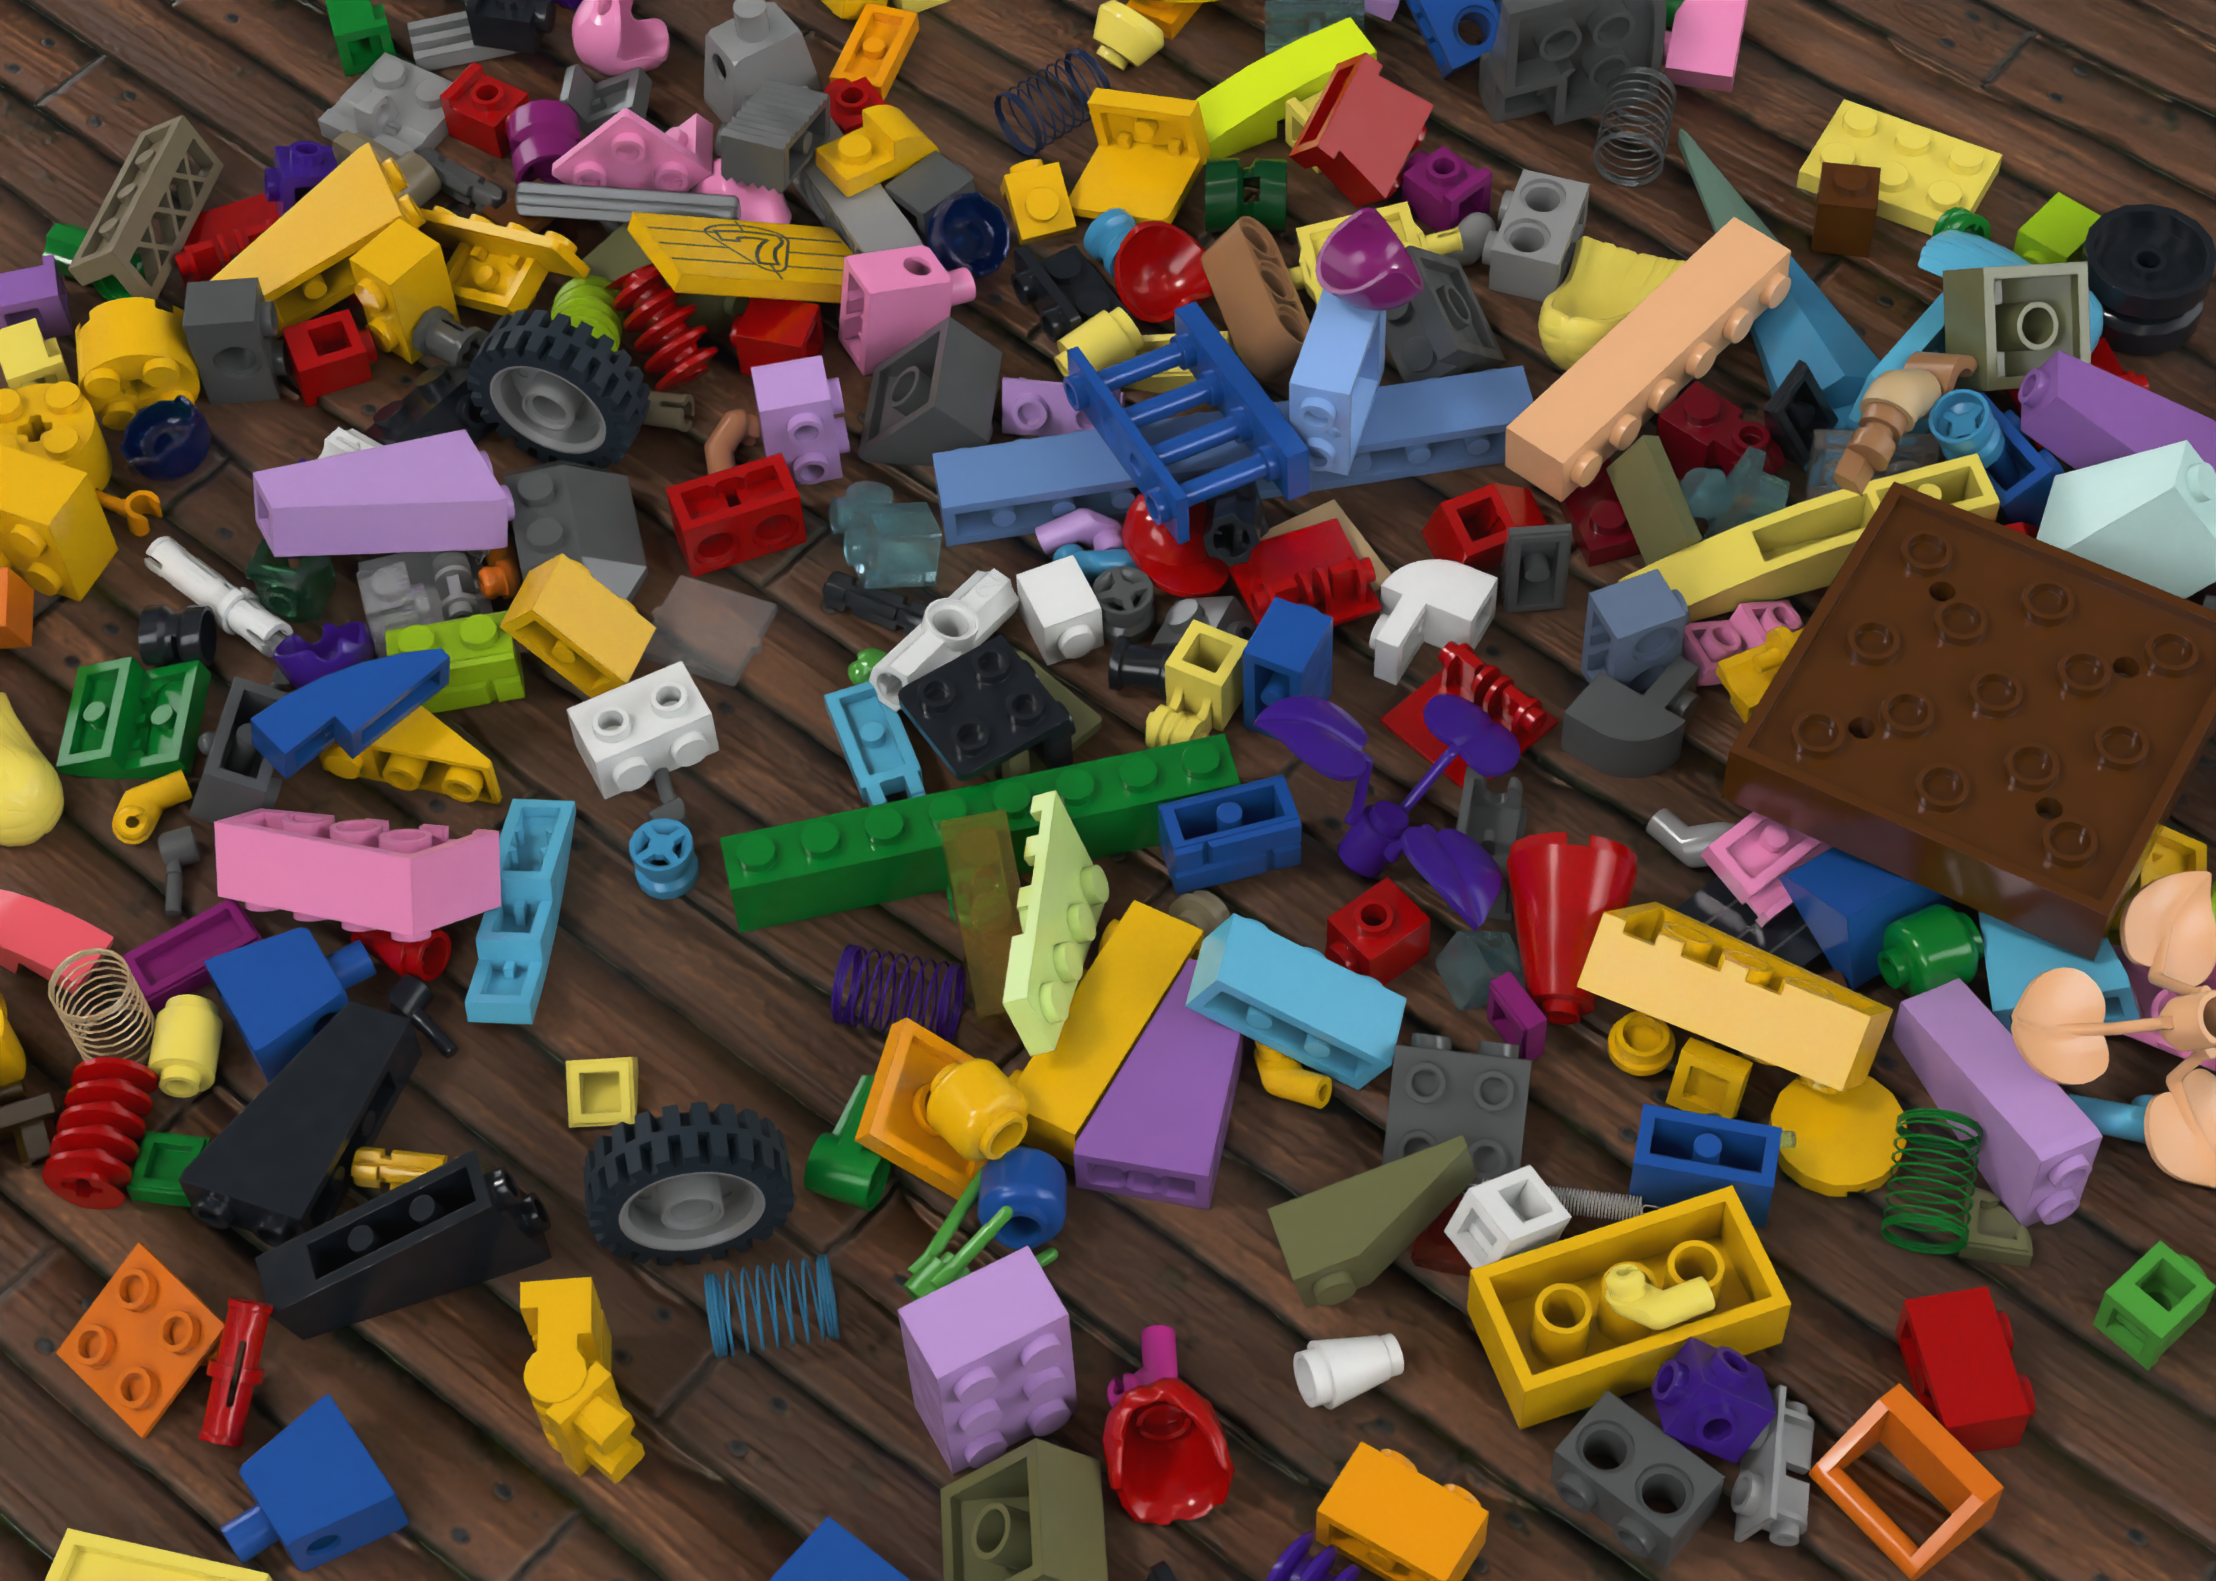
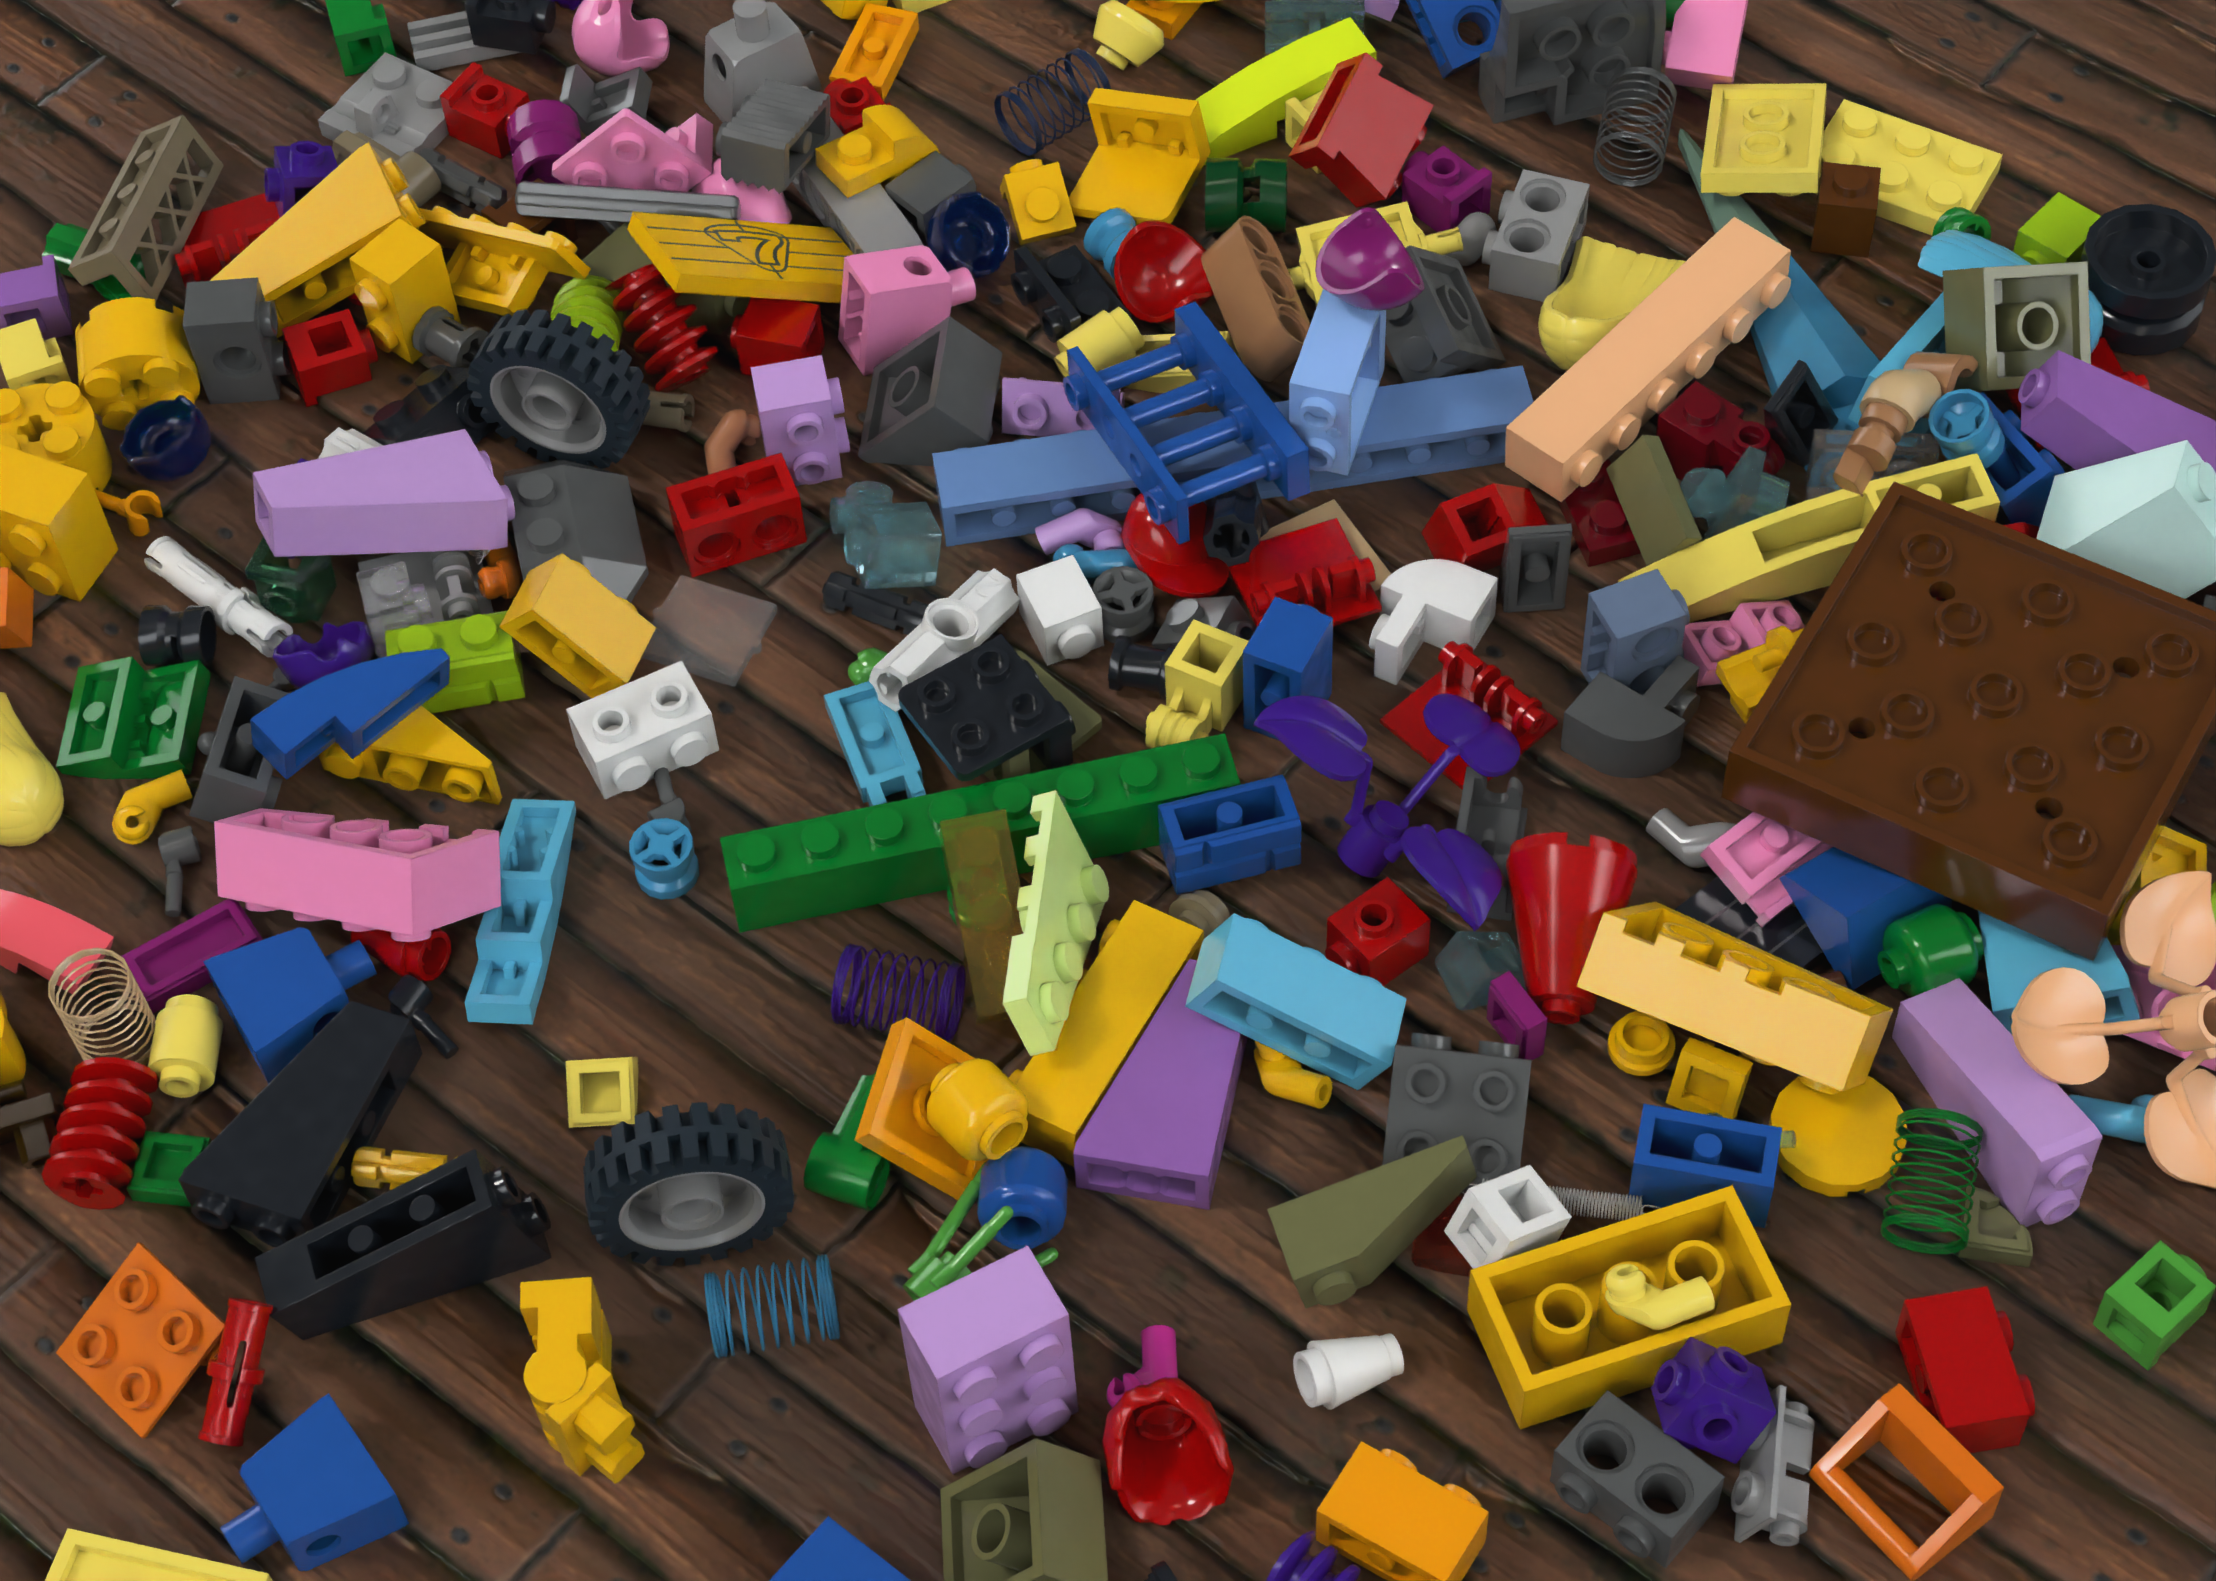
none -> light yellow plate [1701,83,1826,197]

